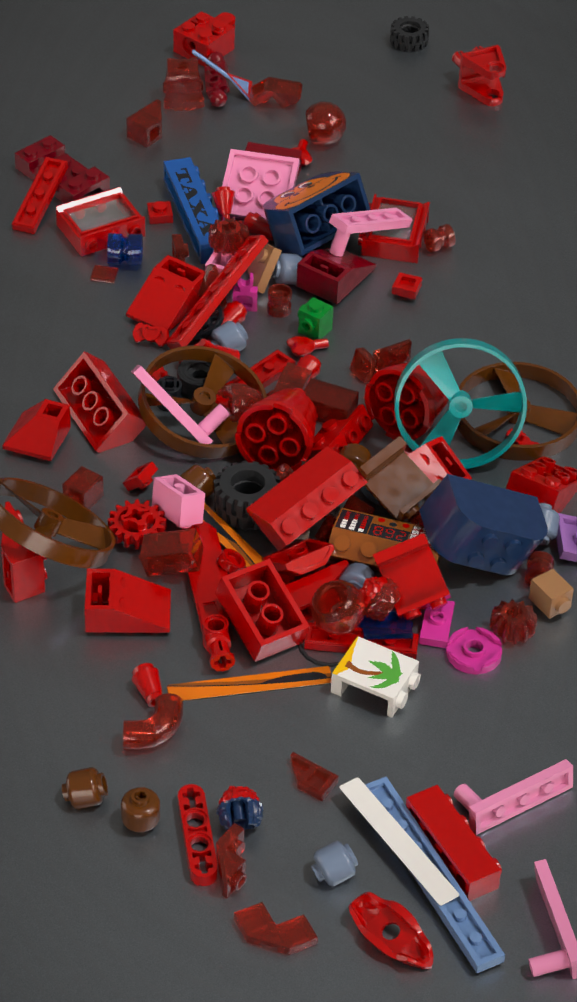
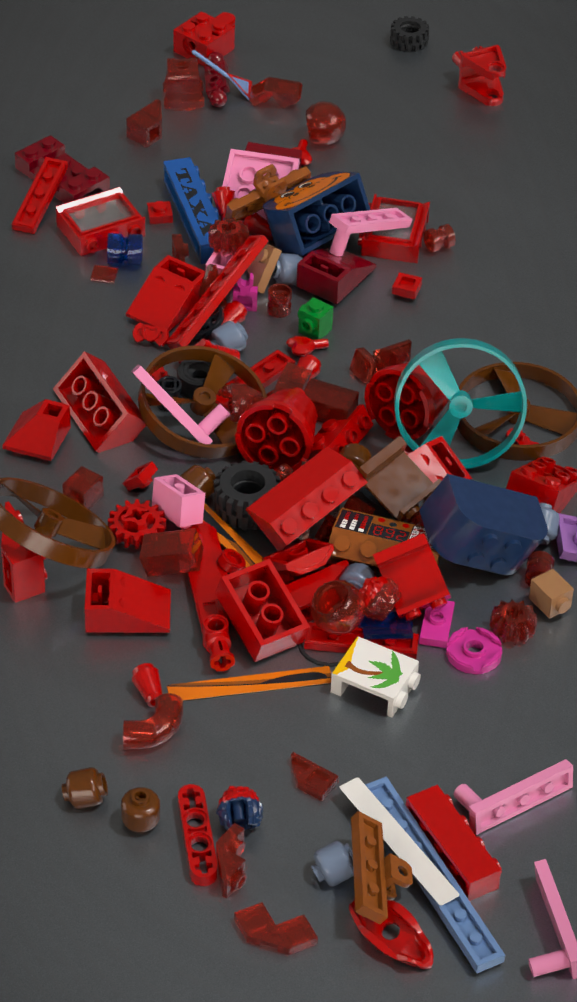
none -> dark orange plate [225,164,311,225]
none -> dark orange plate [351,811,413,924]

